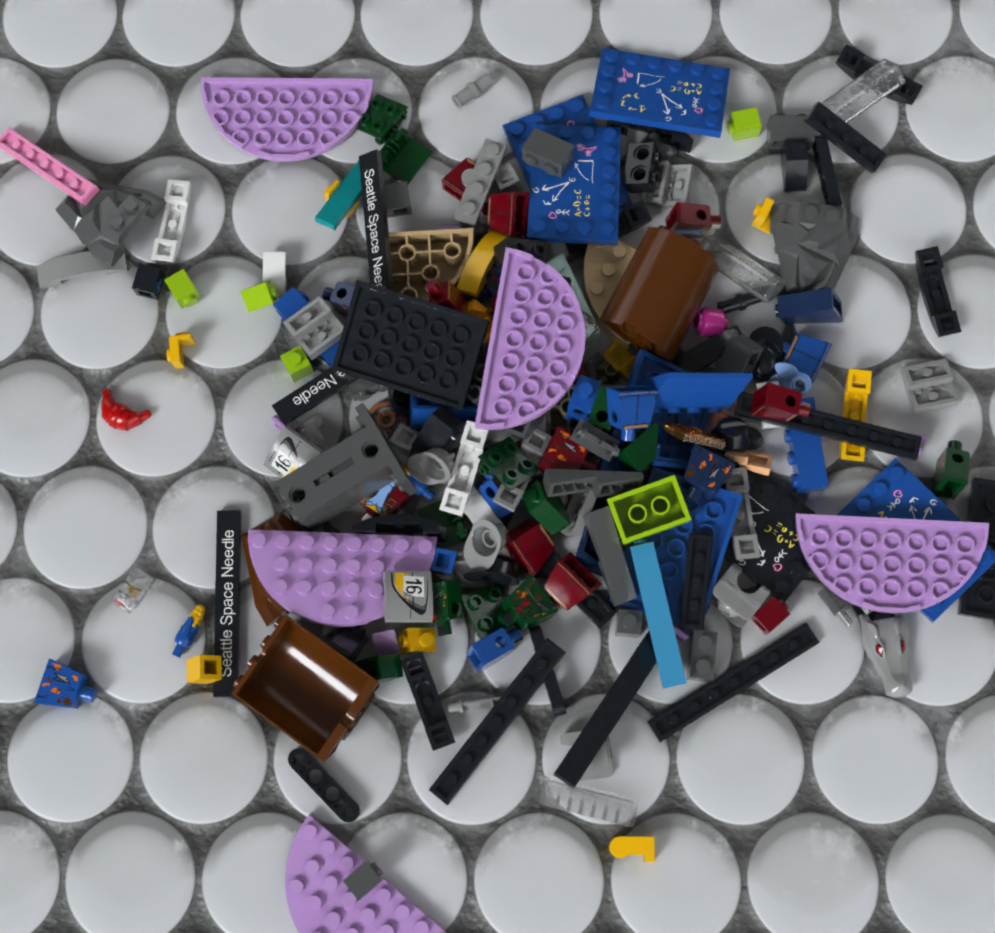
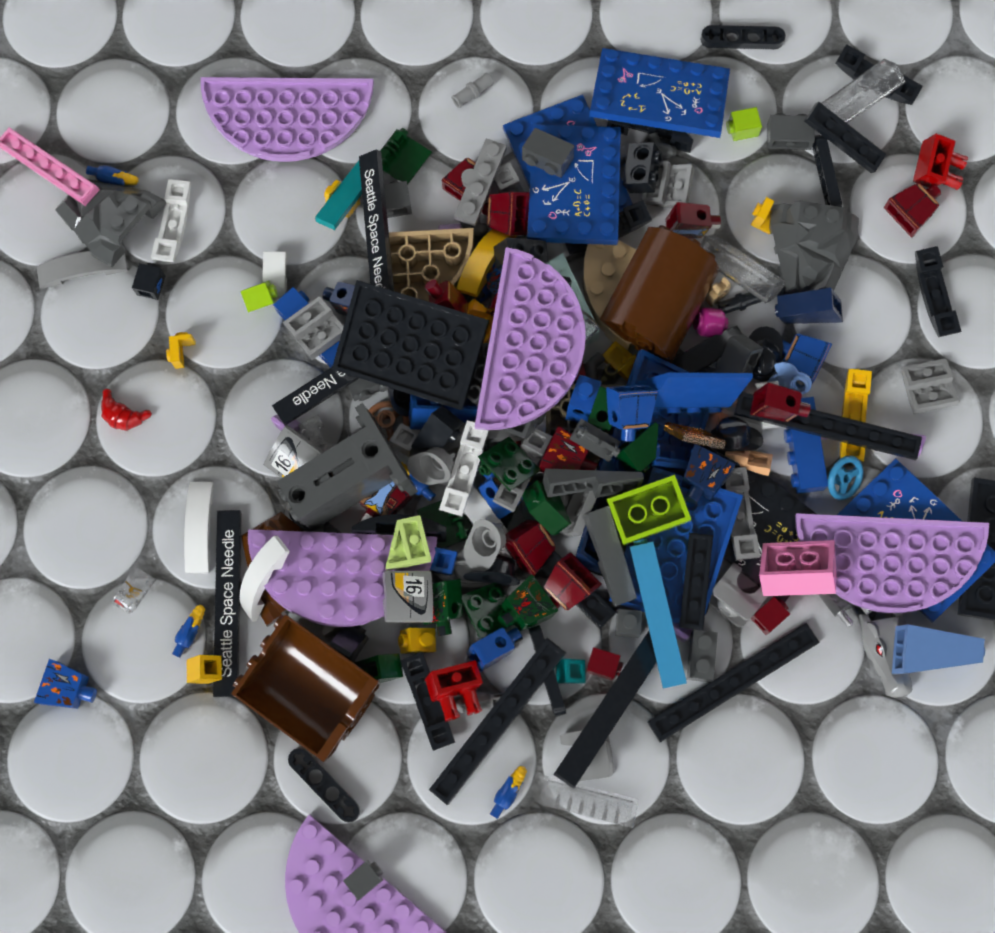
lime brick [164,269,201,309] -> none
lime brick [280,345,314,383] -> none
dark green hinge [356,94,408,145] -> none
lavender slope [372,629,400,655] -> none
yellow leg [609,836,655,862] -> none
black slope [780,139,809,192] -> none
dark green torso [932,440,970,500] -> none
none -> blue piece [86,165,139,186]
none -> white slope [184,482,214,573]
none -> white slope [240,535,290,622]
none -> yellowish green wing [385,515,431,571]
none -> red brick [425,660,483,722]
none -> blue piece [490,766,527,819]
none -> teal slope [556,659,586,684]
none -> dark red brick [586,647,623,680]
none -> black beam [700,25,786,50]
none -> tan plate [705,277,731,307]
none -> bright pink slope [759,540,837,596]
none -> dark azure piece [828,456,863,500]
none -> dark red torso [884,183,941,238]
none -> medium blue slope [892,624,985,674]
none -> red brick [913,133,968,190]

